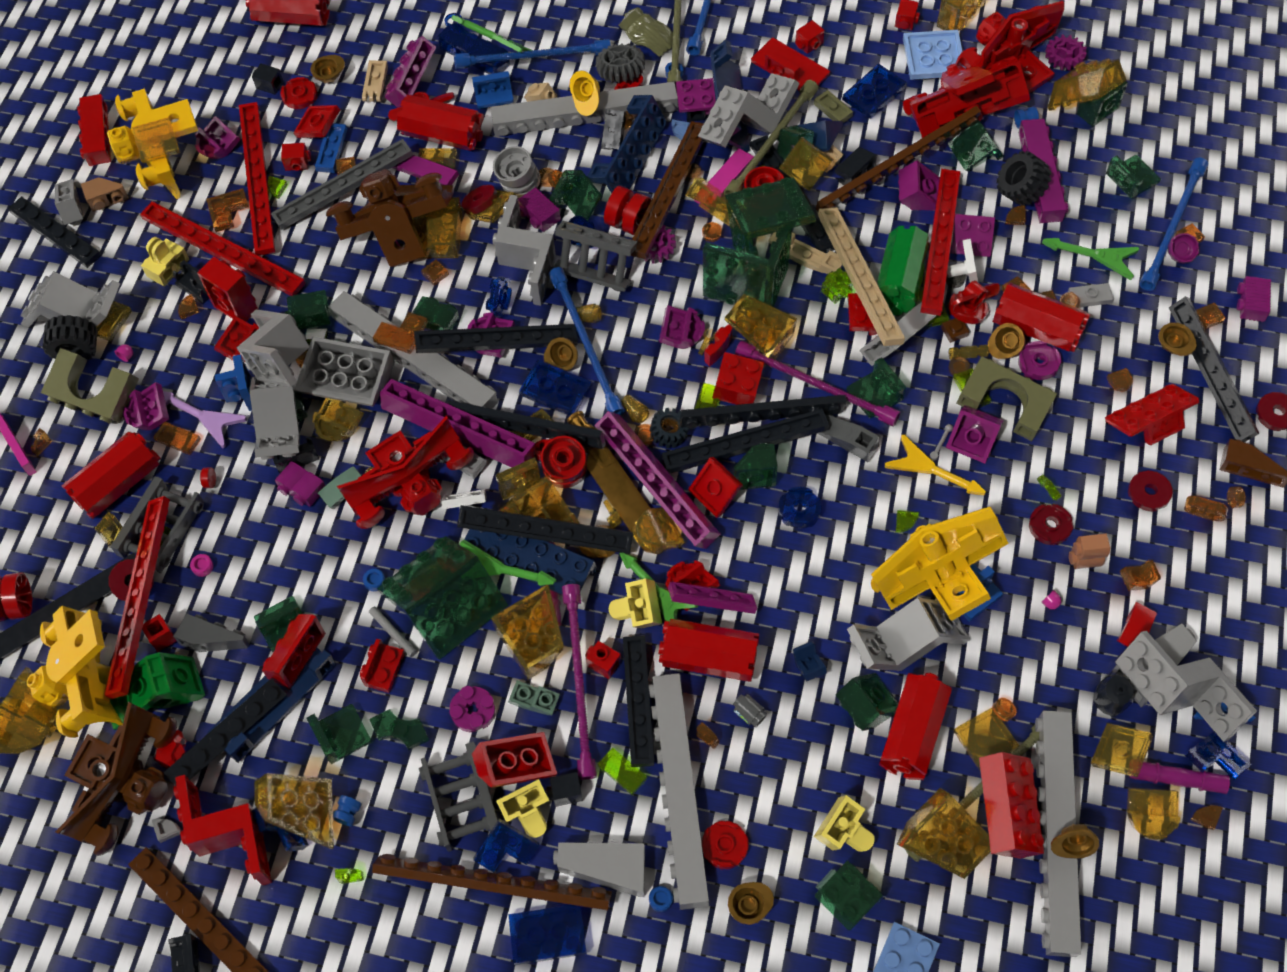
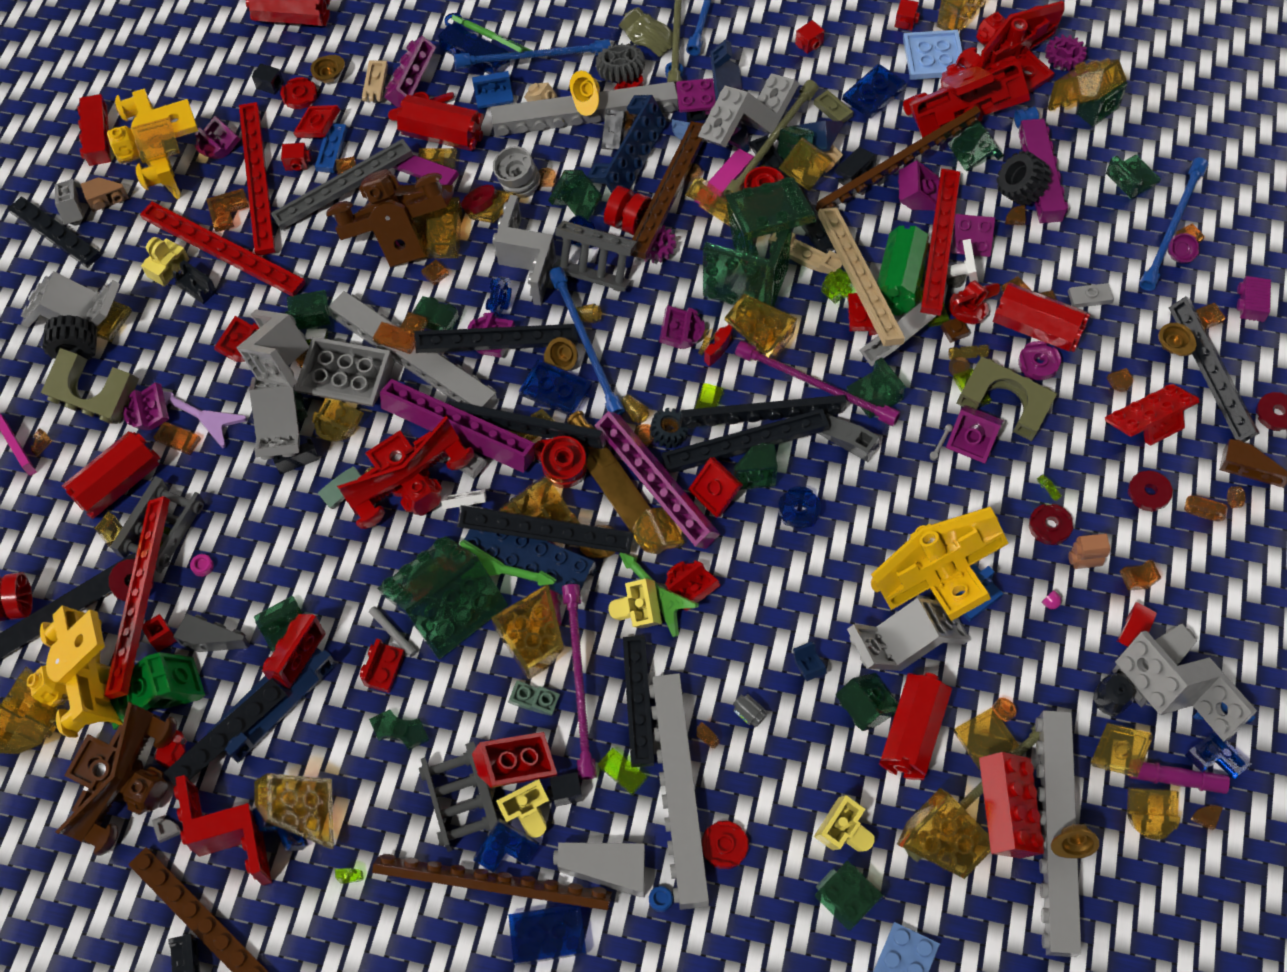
dark pink hinge [115,344,133,362] -> none
clear orange tile [178,294,200,320] -> none
red brick [197,257,258,322] -> none
red tile [200,467,216,489] -> none
blue bracket [215,354,252,411] -> none
clear neon green tile [267,176,288,199] -> none
magenta brick [275,462,325,507] -> none
clear green bracket [306,704,372,764] -> none
blue wheel [331,795,362,827] -> none
blue tile [363,569,386,592] -> none
magenta plate [450,686,496,732] -> none
clear yellow tile [495,458,541,500] -> none
magenta brick [518,187,561,232] -> none
clear orange tile [548,169,566,190] -> none
red brick [585,640,622,679] -> none
clear yellow hand [603,500,621,528] -> none
red brick [658,619,759,682] -> none
magenta tile [668,582,757,614] -> none
clear orange tile [702,222,722,242] -> none
red brick [712,352,764,405] -> none
pearl gold piece [728,882,774,925] -> none
red bracket [751,38,830,90] -> none
yellow piece [884,435,986,496] -> none
clear neon green tile [895,510,919,533] -> none
pearl gold piece [988,323,1025,359] -> none
bright green piece [1042,238,1139,280] -> none
clear orange tile [1059,292,1080,308] -> none

